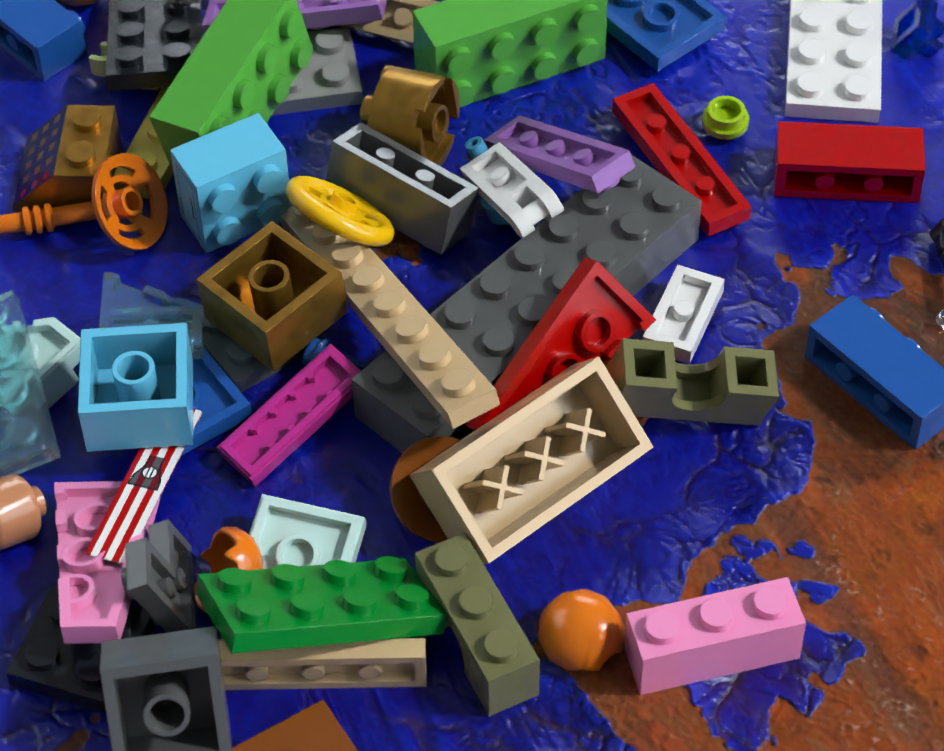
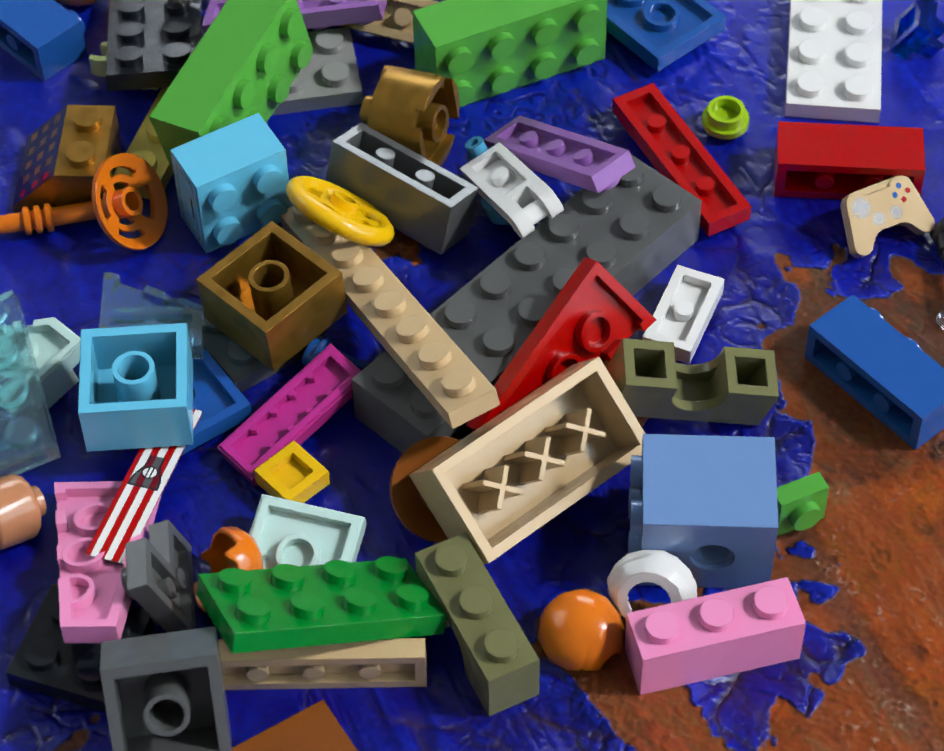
none -> yellow plate [254,441,330,503]
none -> white piece [607,549,697,621]
none -> medium blue brick [628,434,778,588]
none -> bright green plate [777,472,829,536]
none -> tan piece [840,175,935,258]

